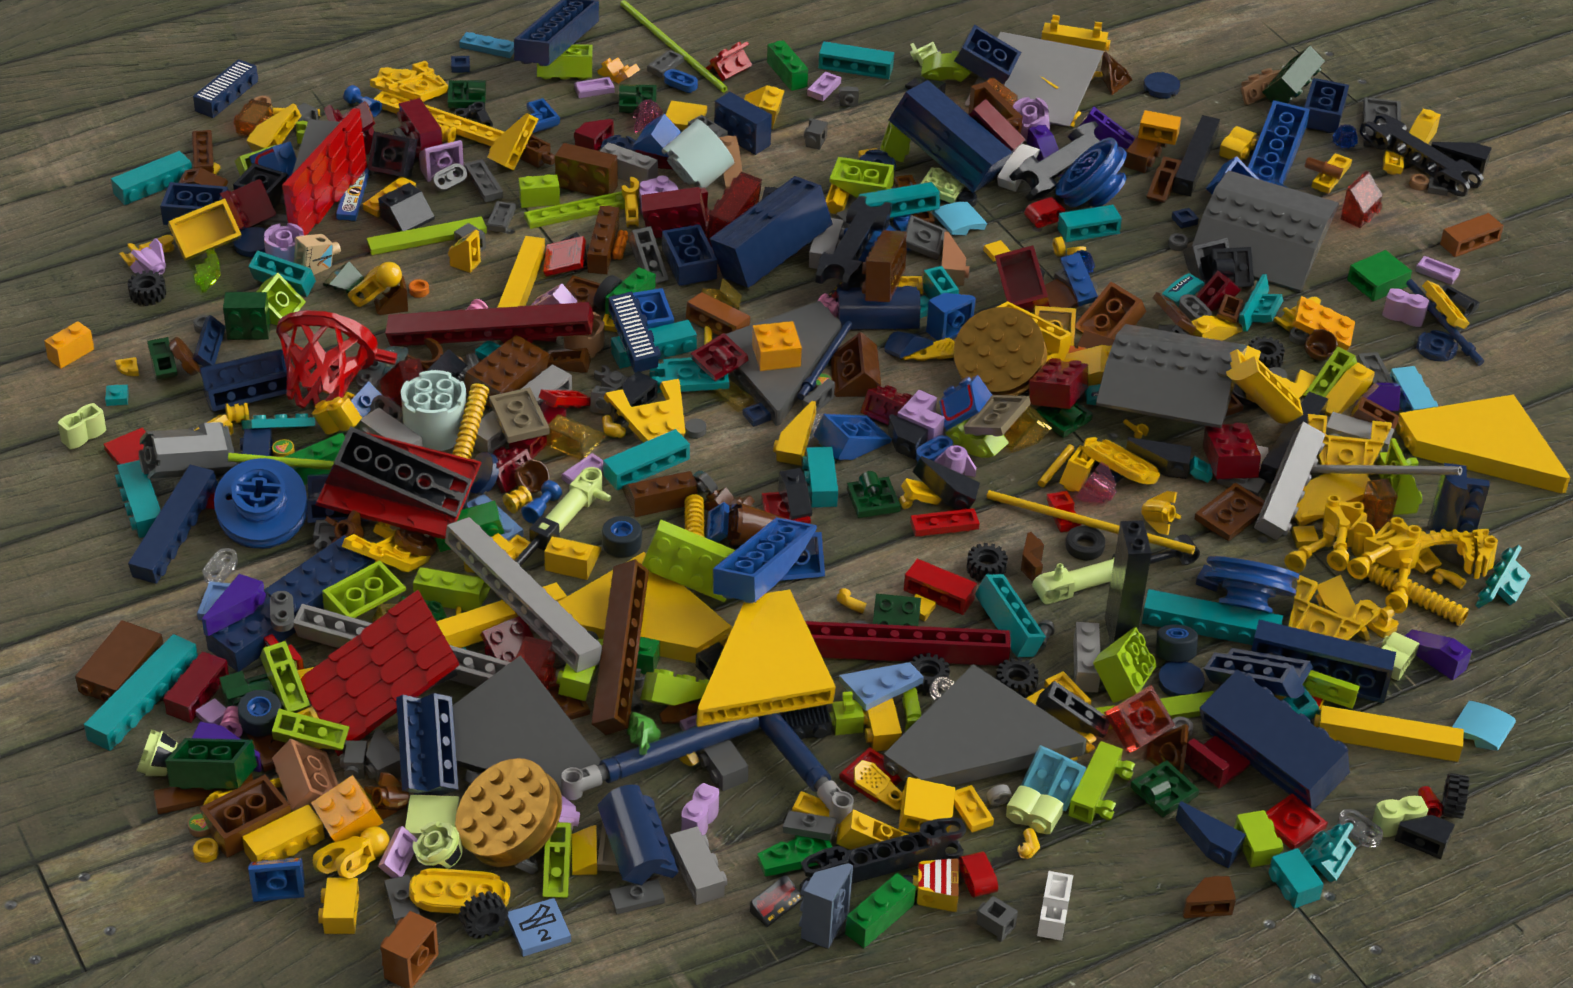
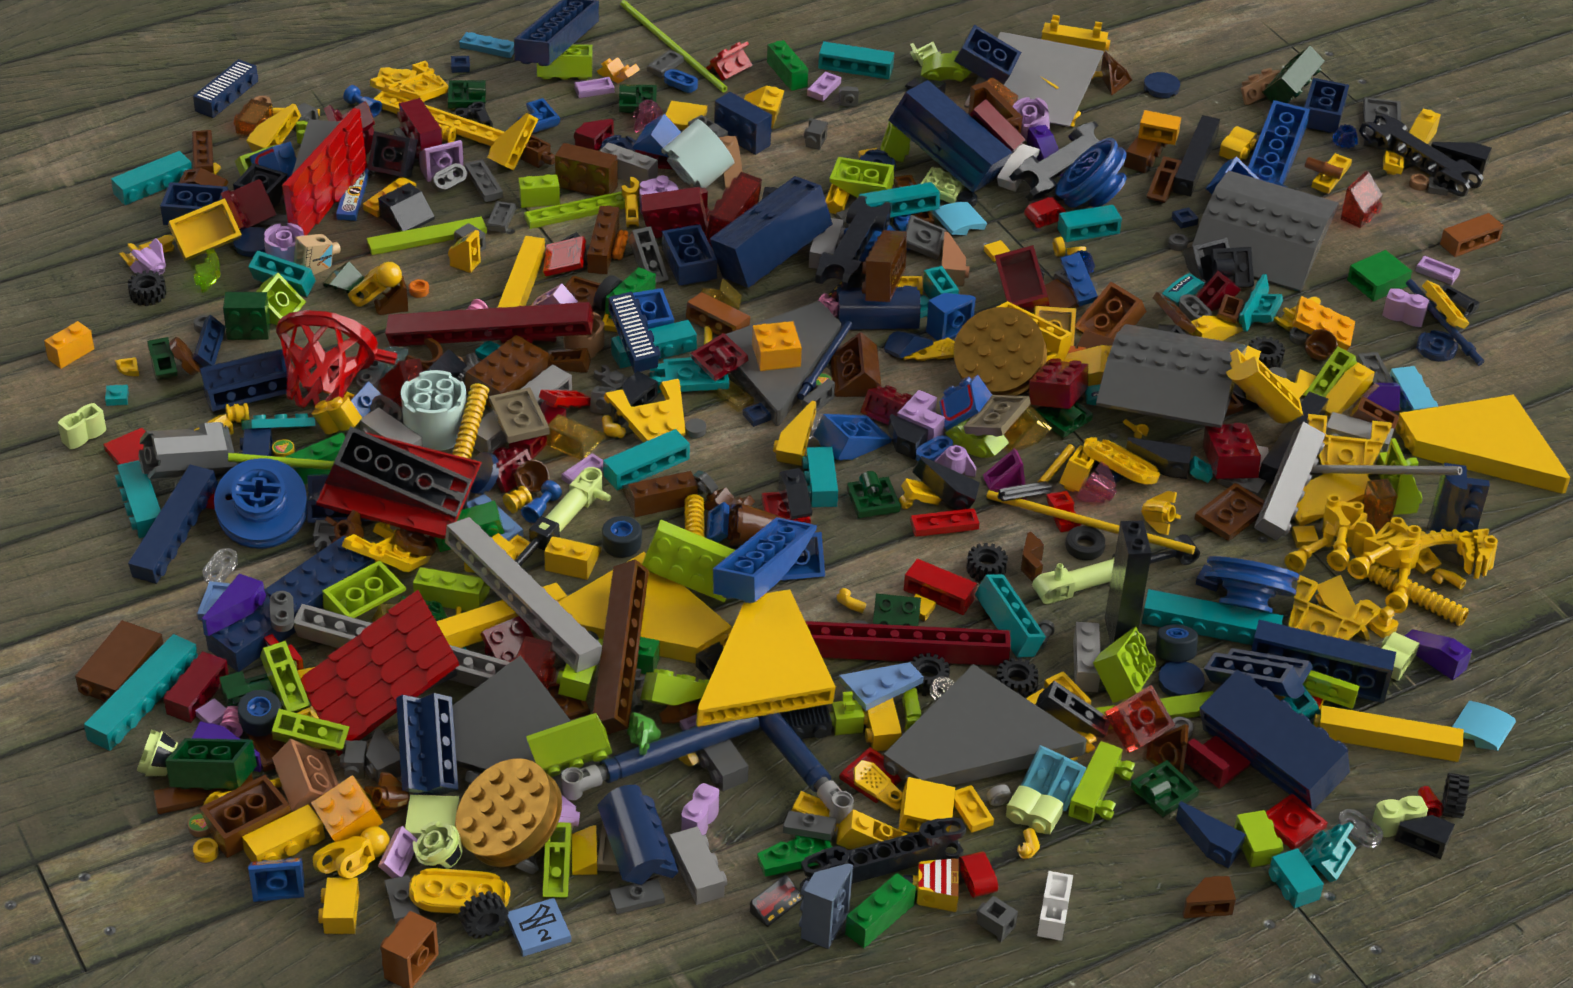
dark purple slope [1079,106,1136,149] -> none
teal bracket [1475,545,1531,609] -> none
none -> lime slope [526,713,613,777]
none -> magenta slope [983,448,1027,500]
none -> axle [997,481,1052,501]

